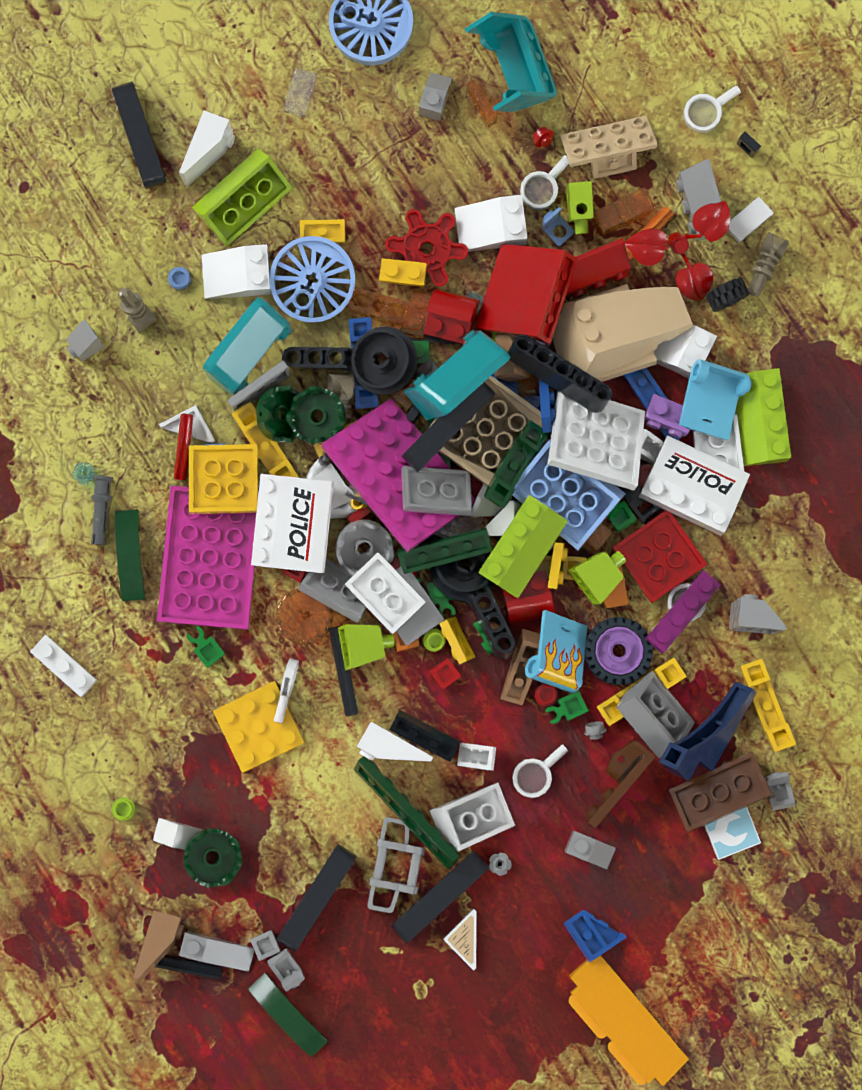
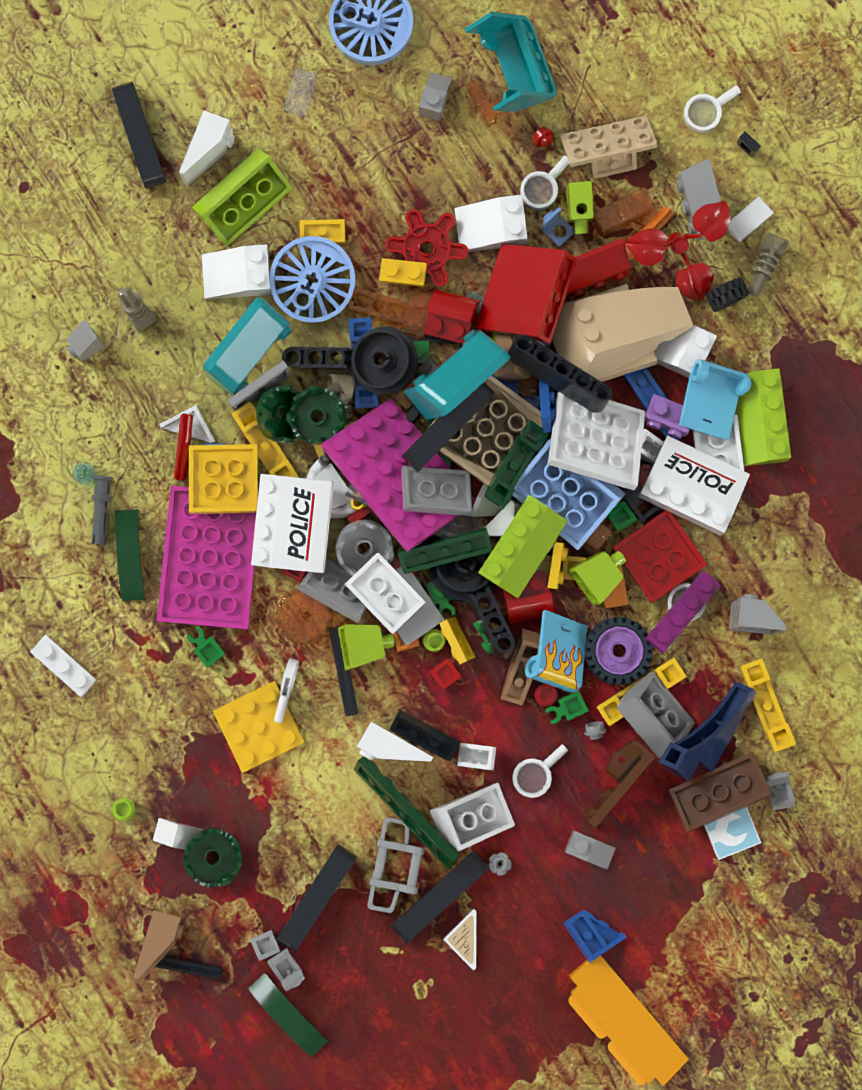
medium blue tile [168,267,191,291] -> none
light grey slope [179,930,255,971] -> none

